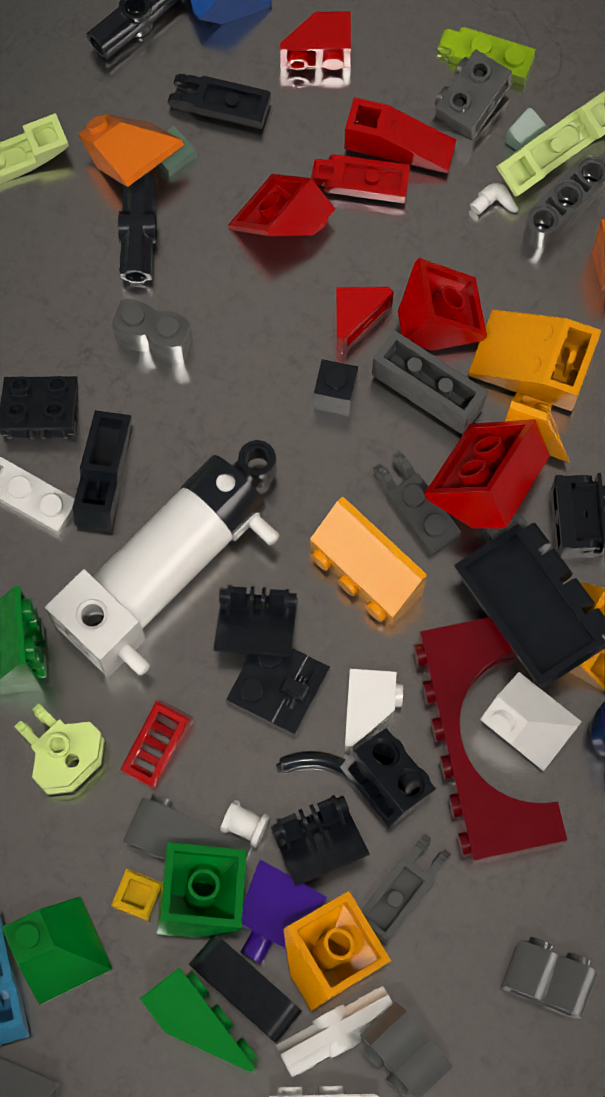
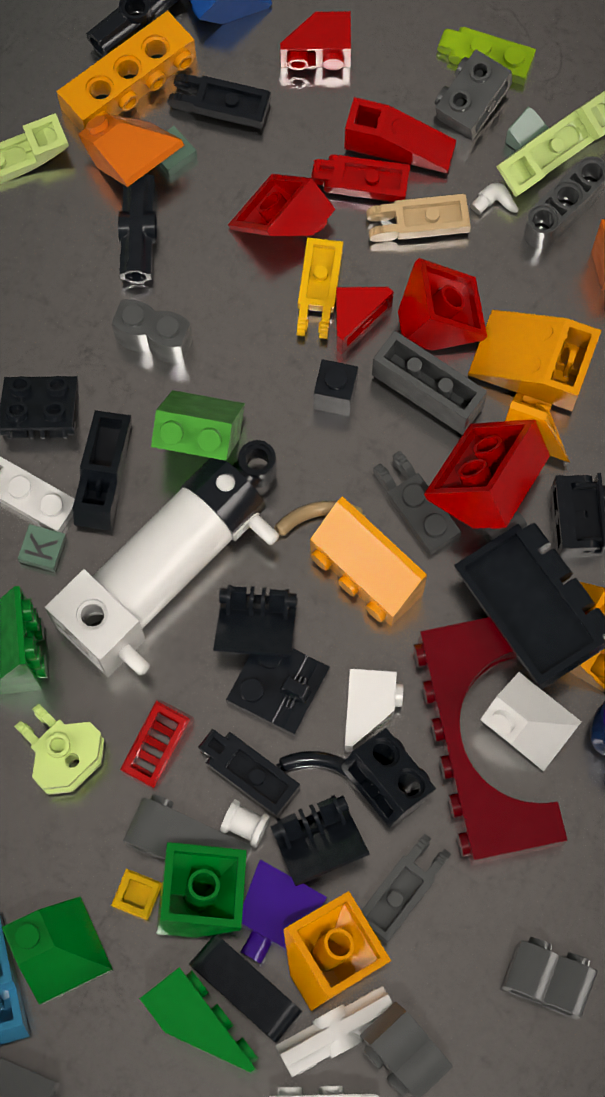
none -> sand green tile [18,524,67,572]
none -> light orange brick [56,10,196,131]
none -> bright green brick [151,390,245,461]
none -> black hinge [198,729,301,818]
none -> tan piece [274,501,366,536]
none -> yellow hinge [297,237,343,339]
none -> tan hinge [366,194,471,242]

